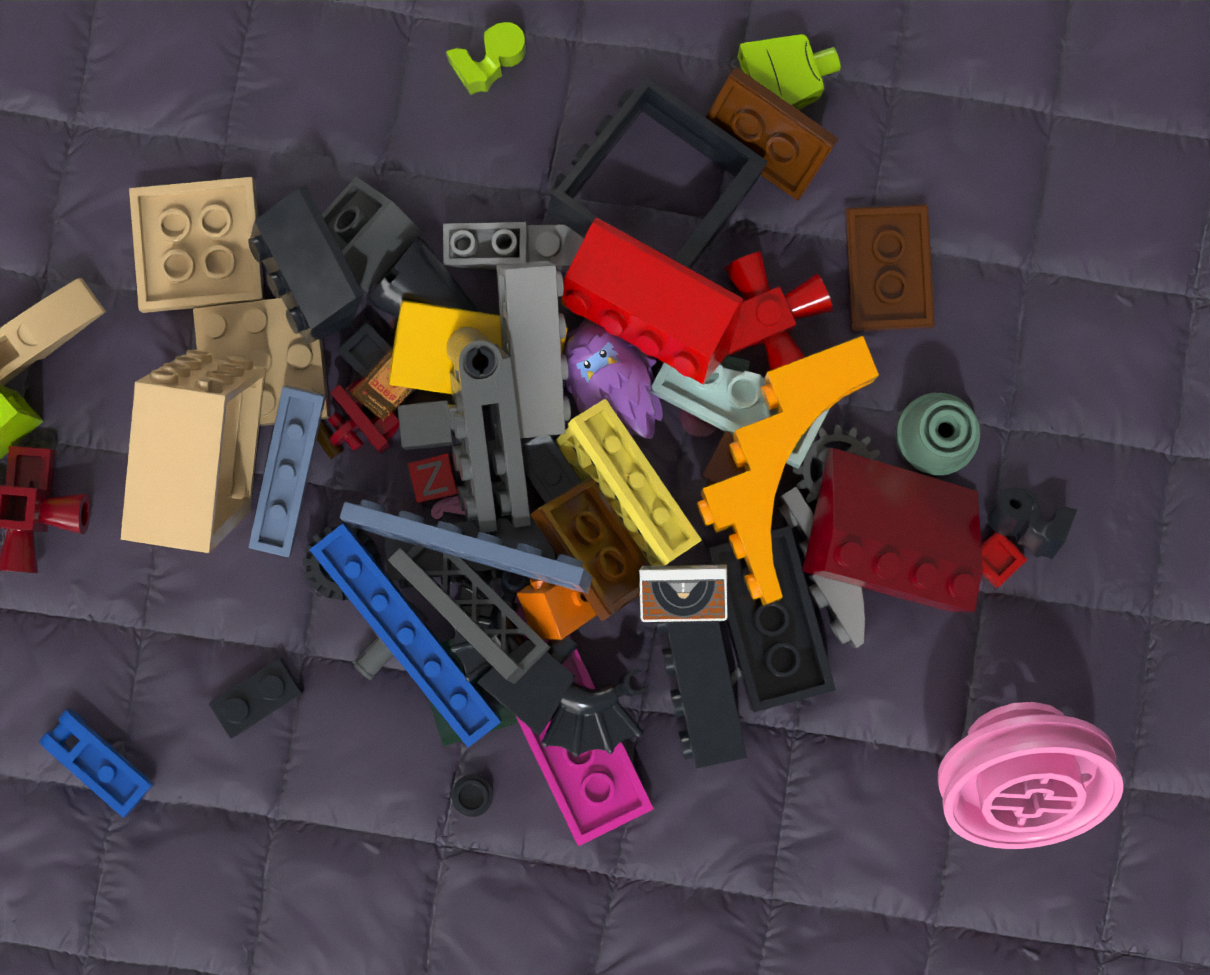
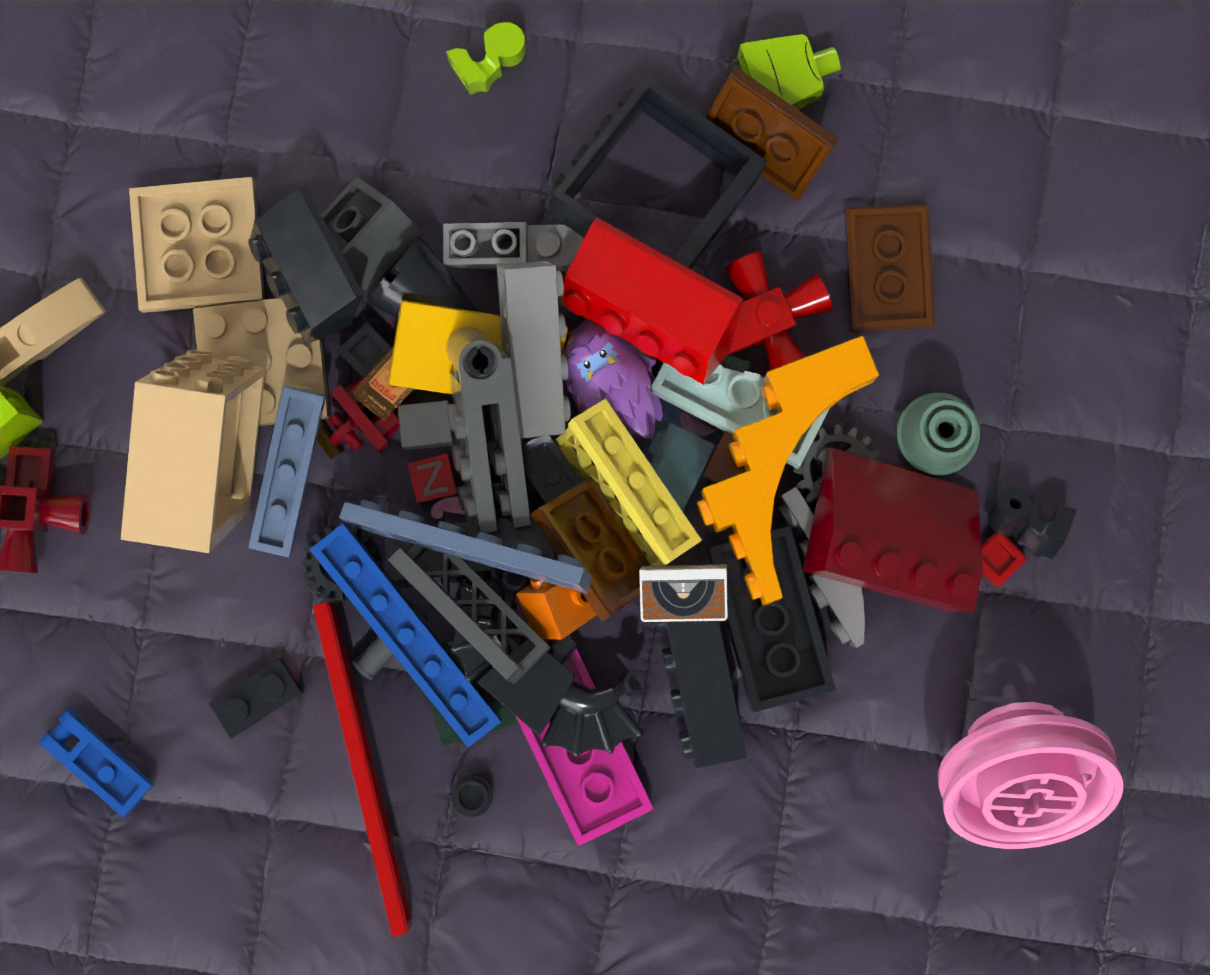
none -> red tile [312,602,412,937]
none -> clear light blue brick [648,423,715,512]

